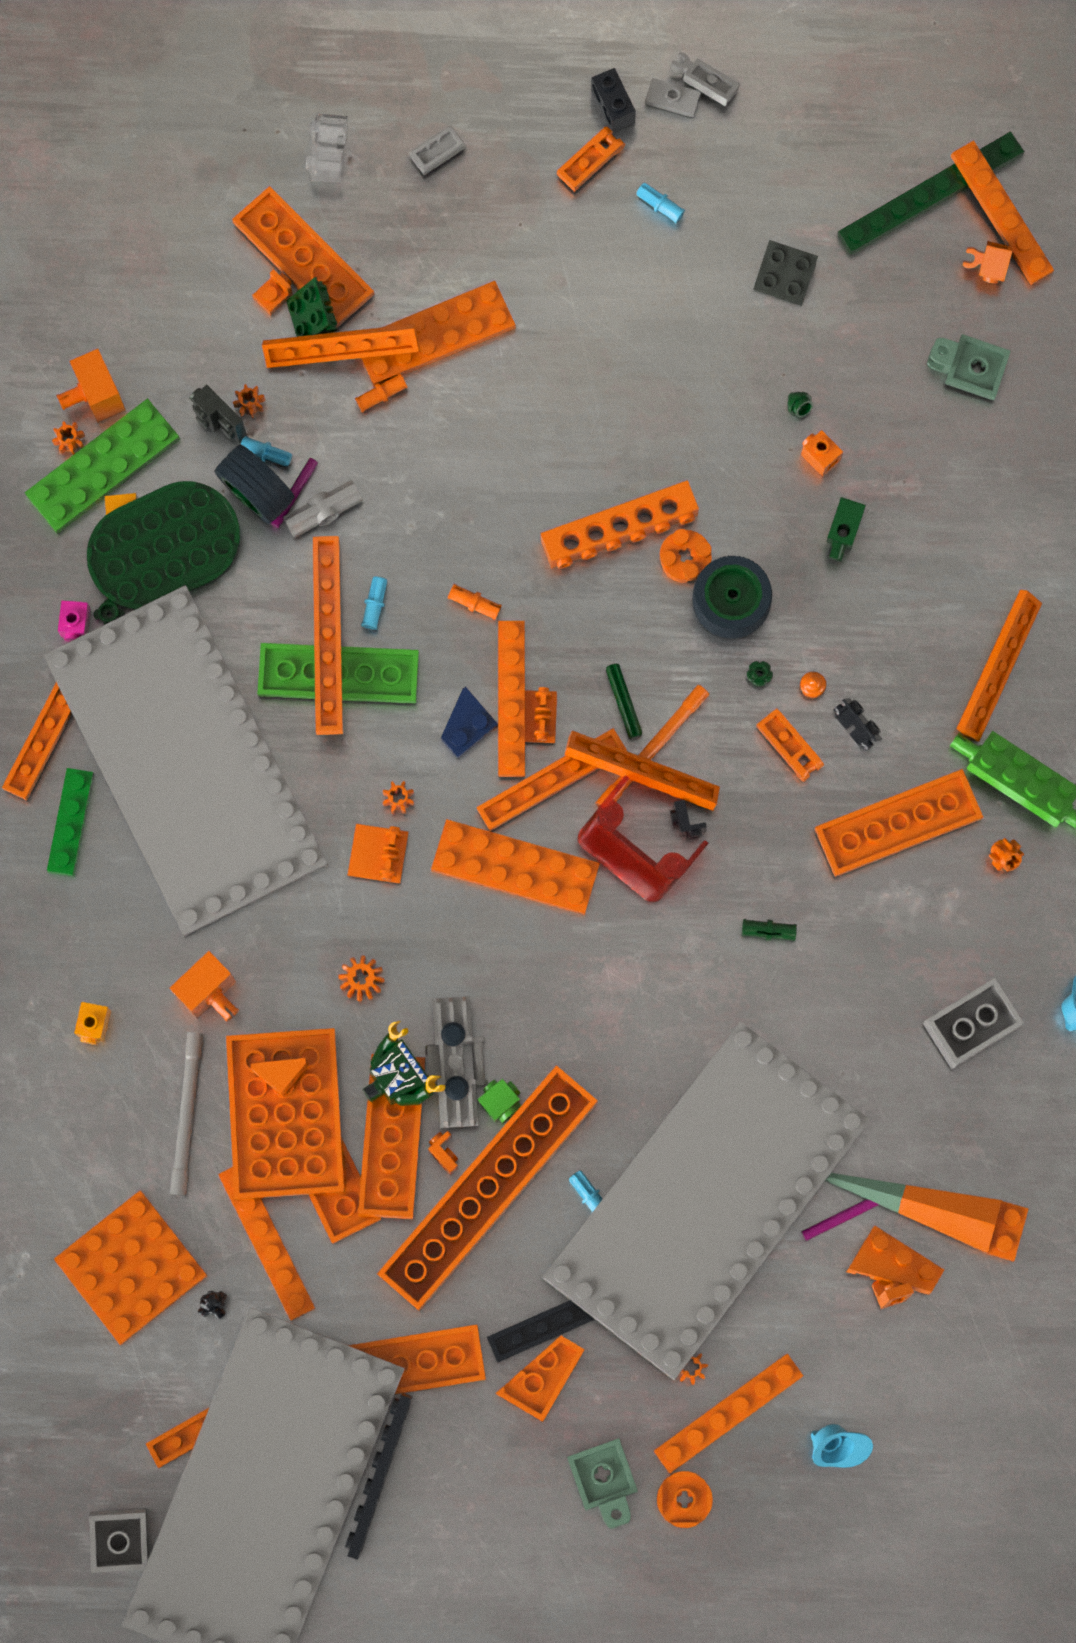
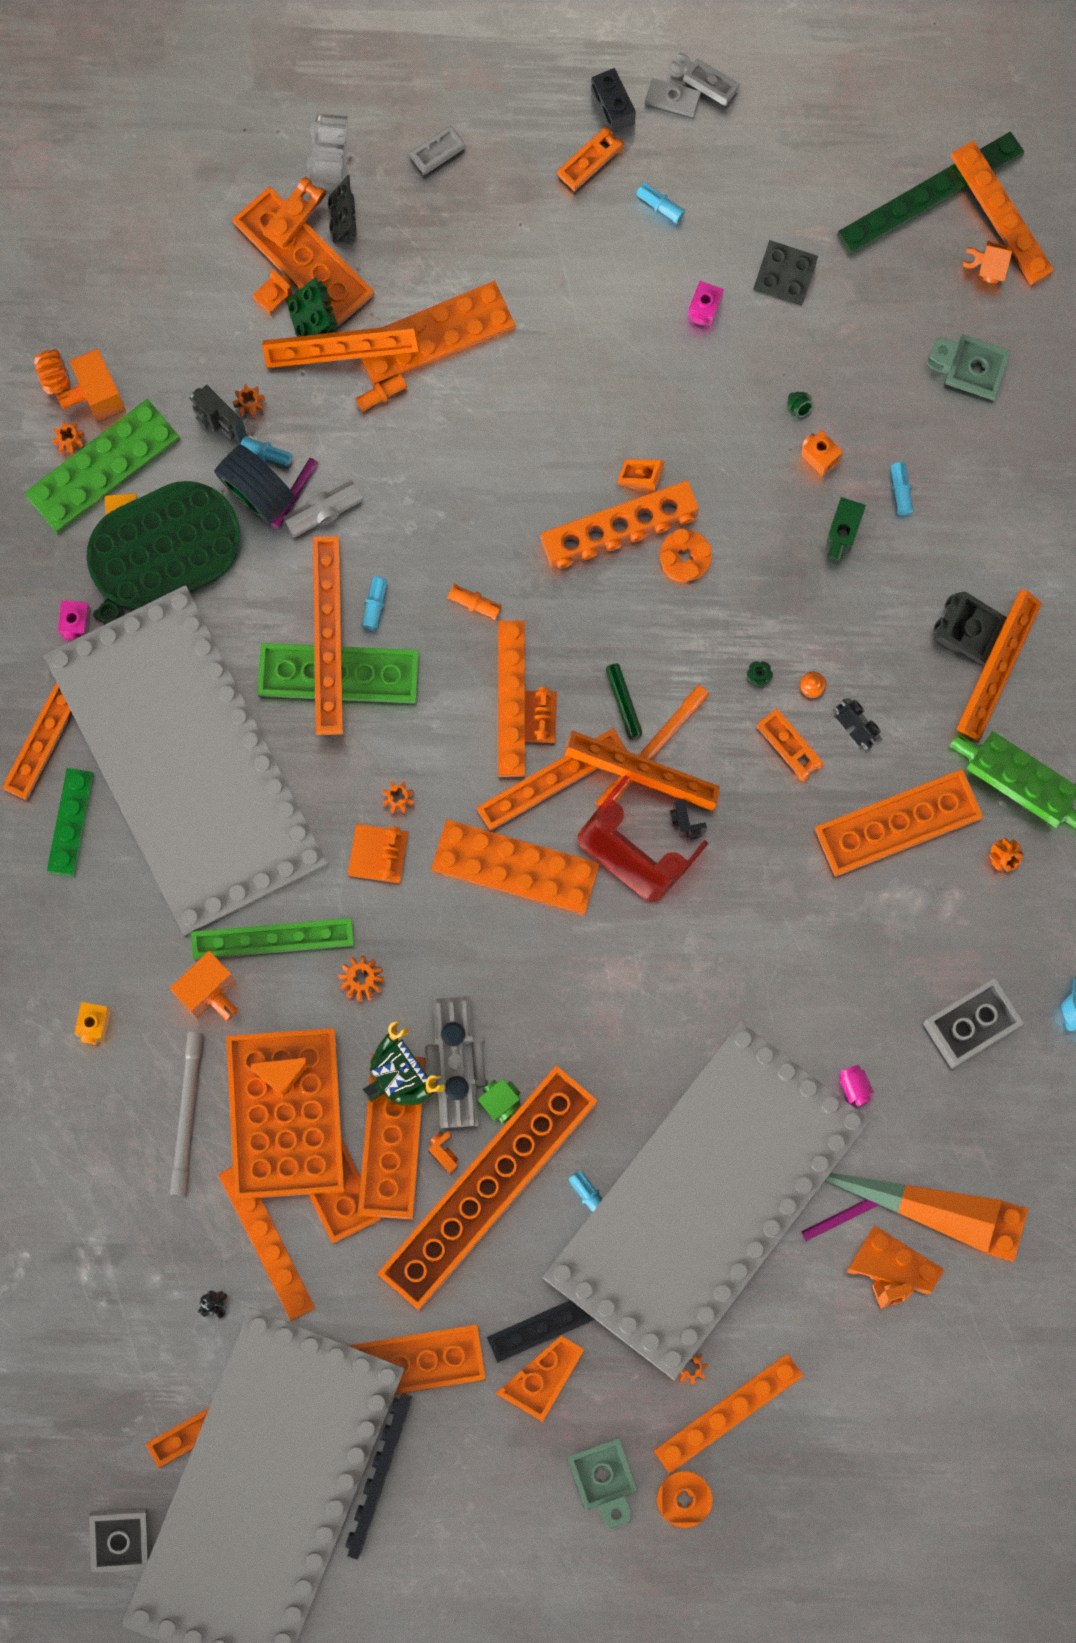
orange plate [54,1190,208,1345] -> none
dark blue wing [441,686,498,759] -> none
wheel [692,555,772,639] -> none
dark green pin [742,919,797,941] -> none
medium azure piece [811,1424,873,1468] -> none
none -> orange gear [34,349,70,395]
none -> bright green plate [191,918,354,960]
none -> orange plate [262,176,326,249]
none -> pearl dark grey hinge [328,175,357,243]
none -> orange slope [617,459,665,494]
none -> dark pink brick [688,281,724,326]
none -> dark pink brick [839,1065,875,1107]
none -> medium azure axle [891,462,914,515]
none -> pearl dark grey plate [933,591,1007,664]

